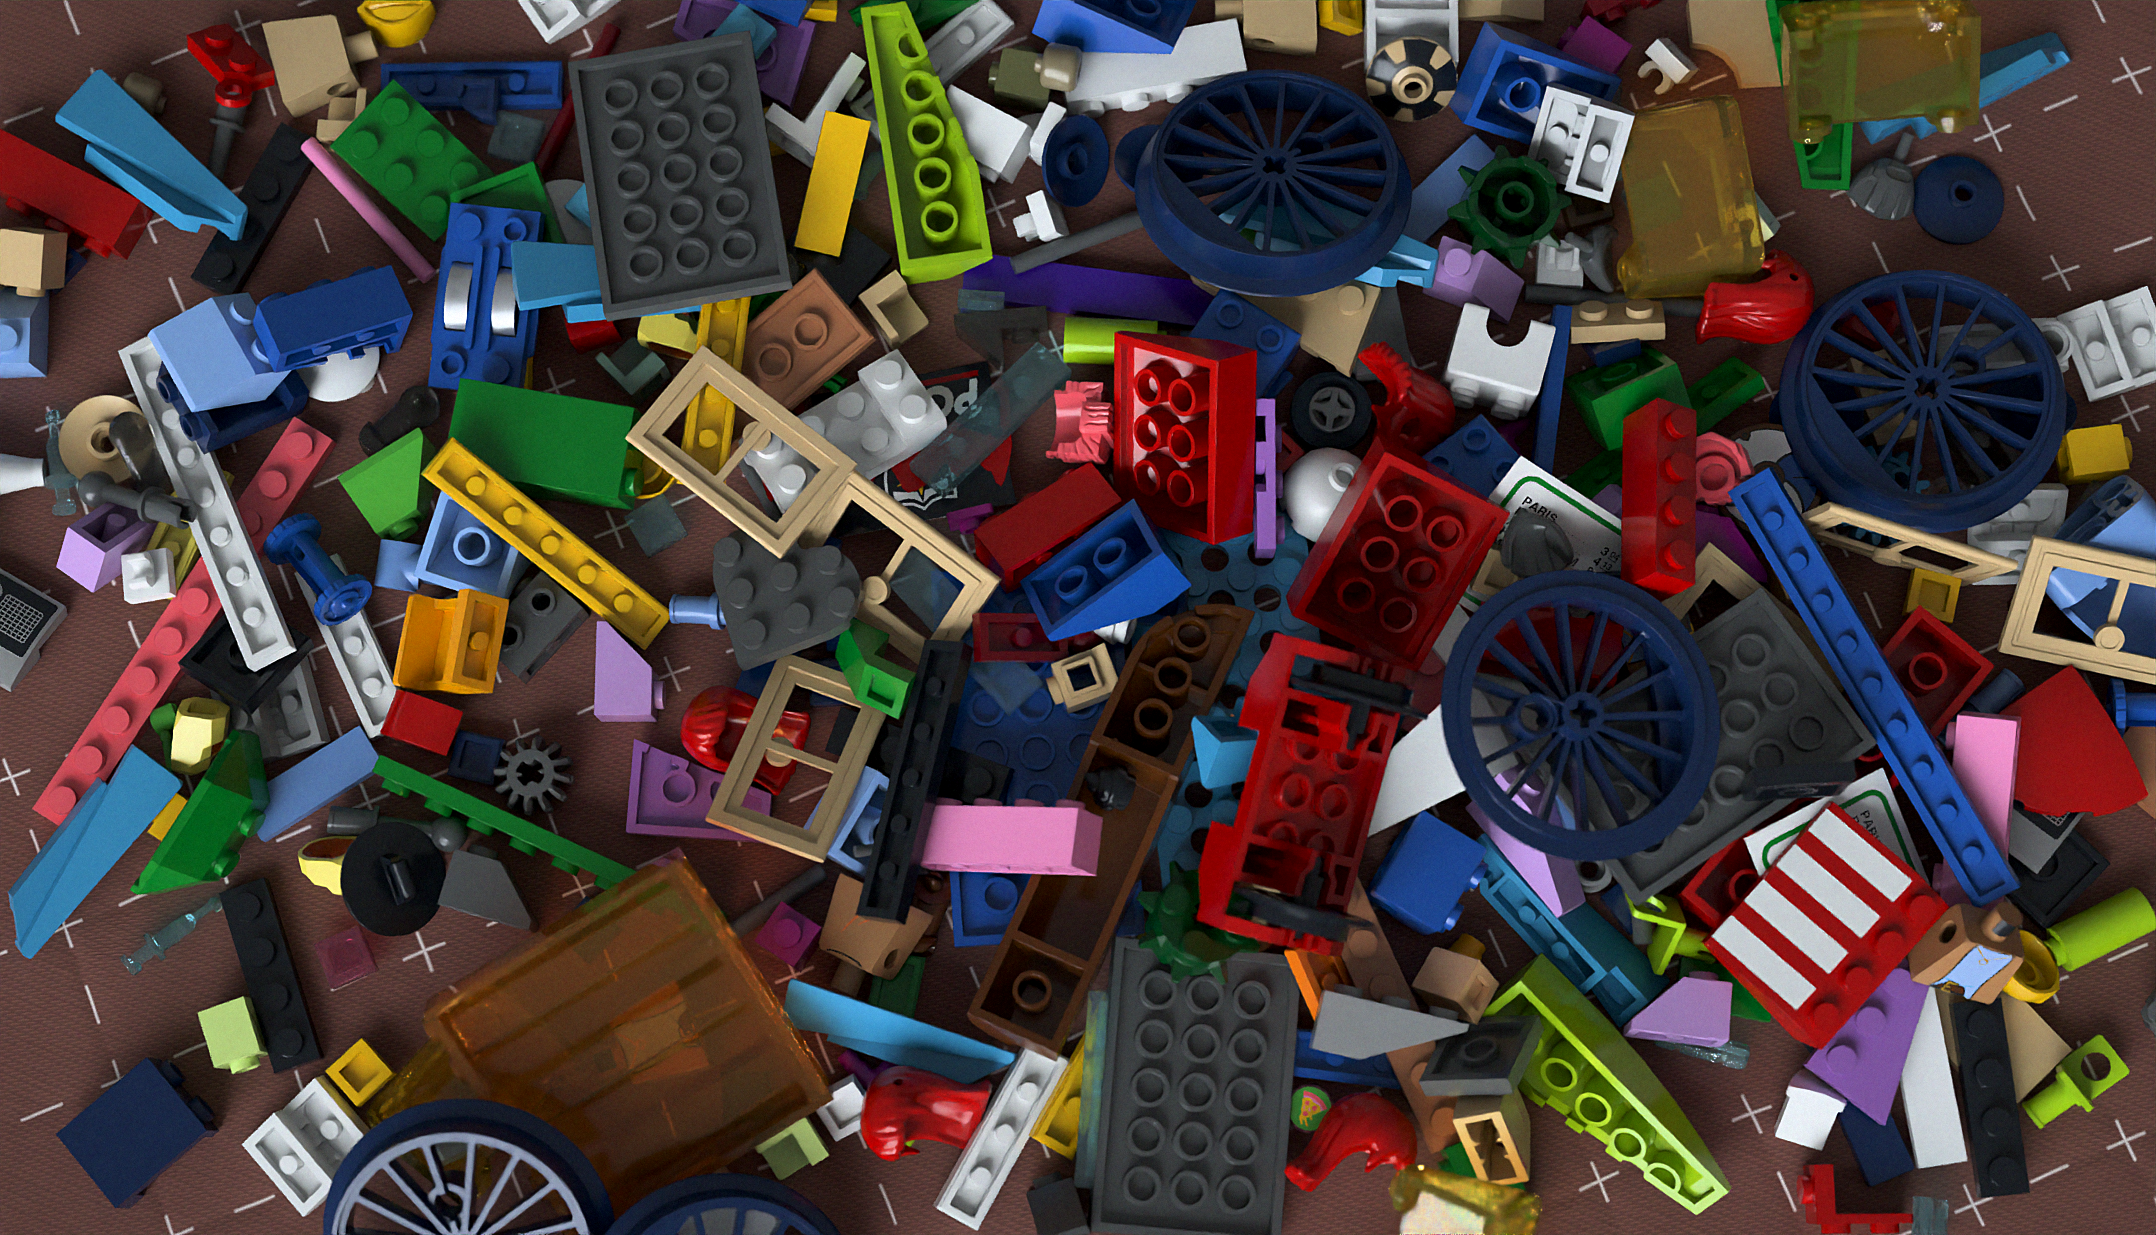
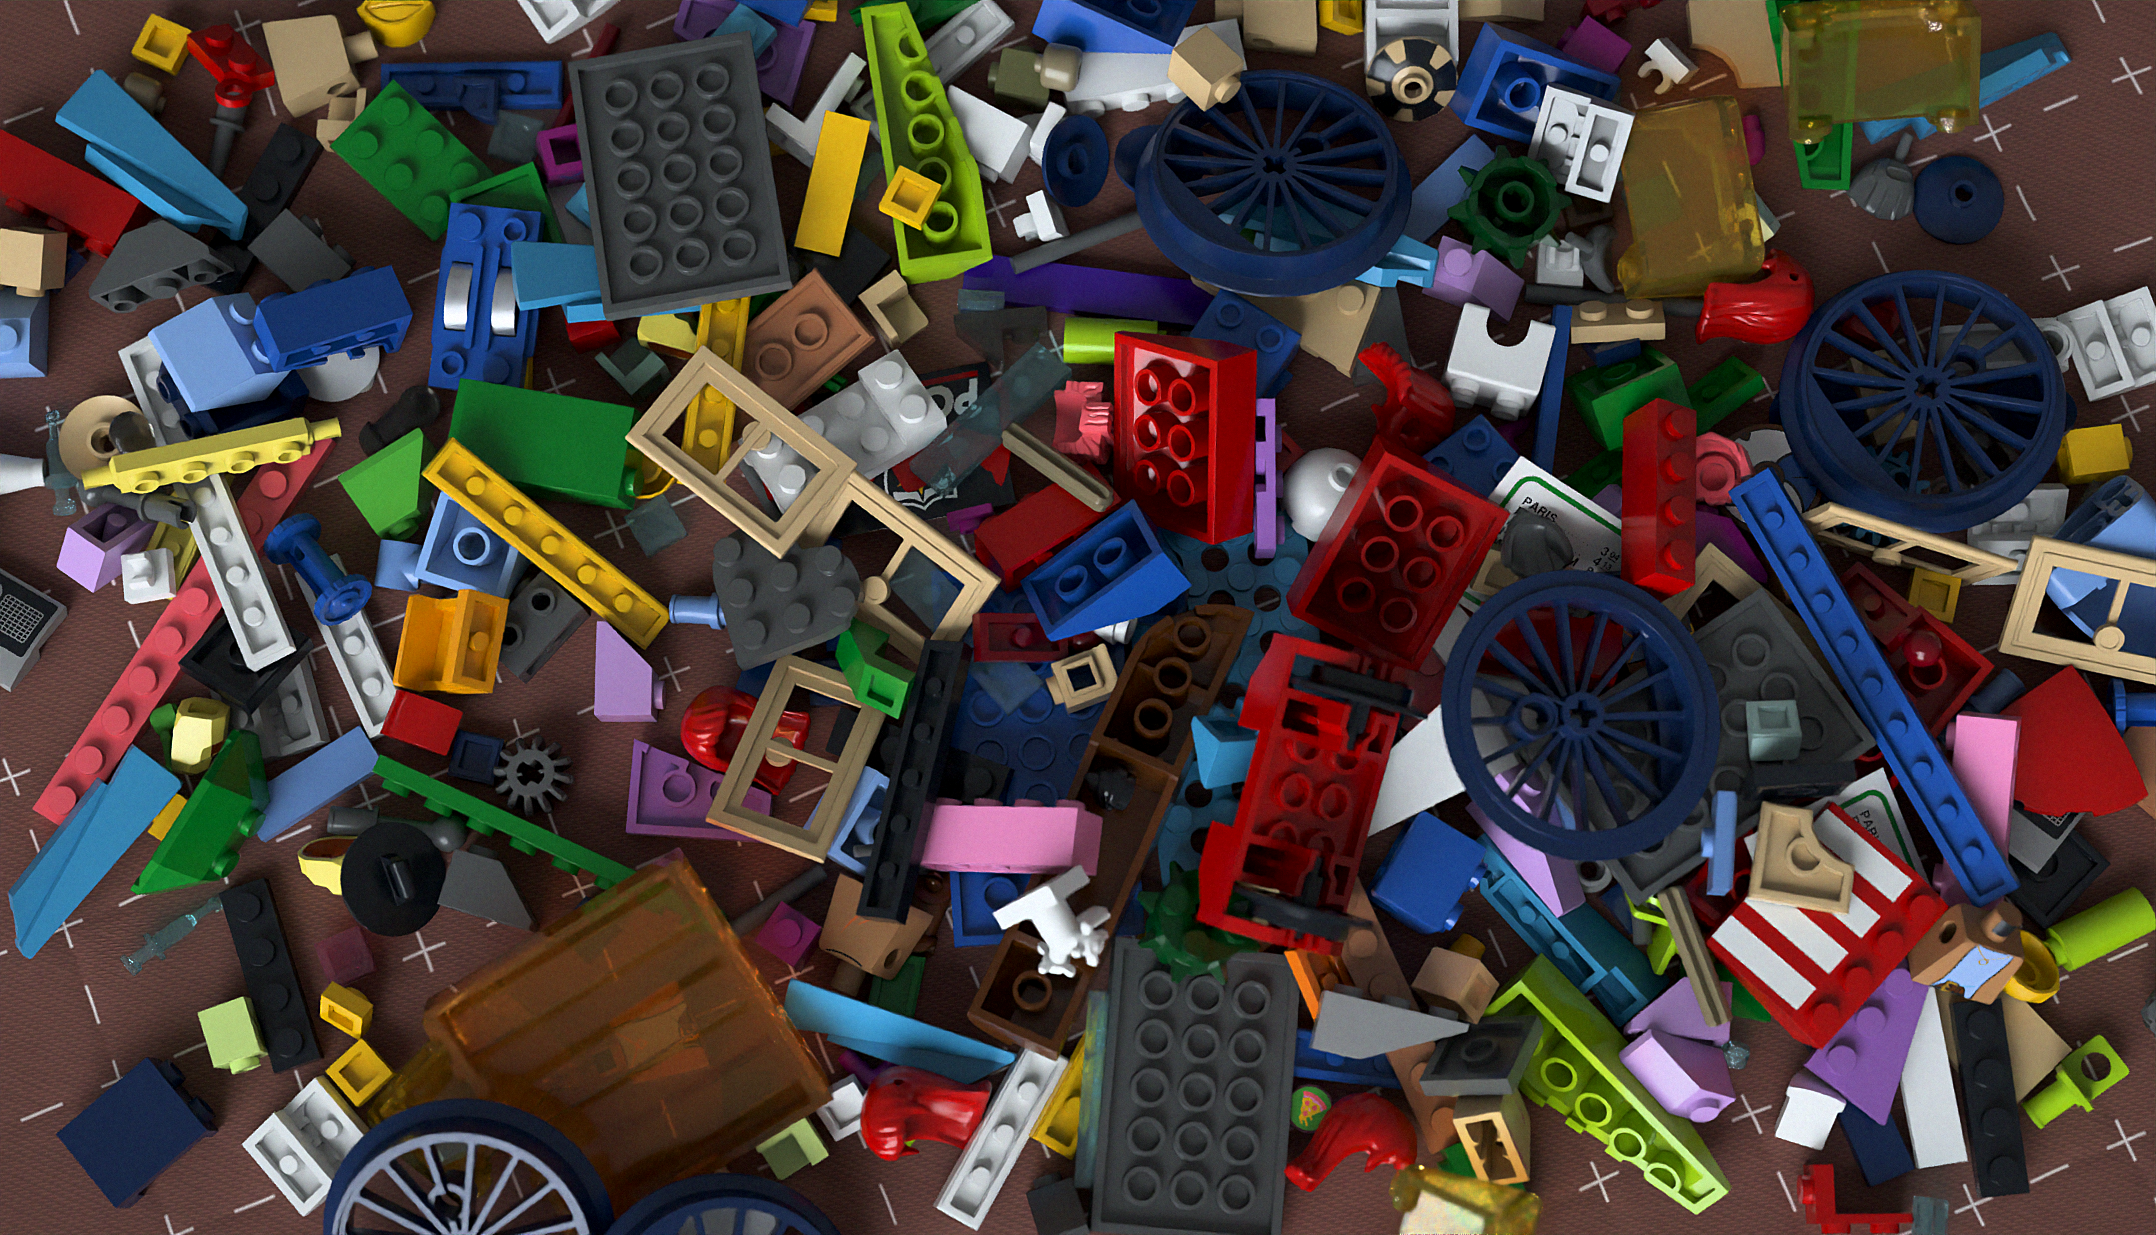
bright pink bar [300,137,437,284] -> none
black wheel [1290,372,1372,451] -> none
none -> light yellow plate [80,417,342,494]
none -> dark grey slope [89,220,235,314]
none -> yellow plate [131,13,193,76]
none -> dark grey brick [247,209,357,293]
none -> yellow plate [320,981,373,1040]
none -> magenta brick [535,124,585,189]
none -> yellow plate [879,165,942,230]
none -> white piece [993,864,1110,977]
none -> dark tan axle [1001,422,1114,512]
none -> tan brick [1167,25,1244,112]
none -> lavender slope [1619,1029,1736,1123]
none -> dark tan axle [1658,885,1733,1027]
none -> medium blue plate [1701,791,1737,896]
none -> magenta animal [1715,115,1766,166]
none -> light aqua slope [1746,700,1802,761]
none -> tan tile [1747,801,1855,915]
none -> dark red plate [1839,561,1942,667]

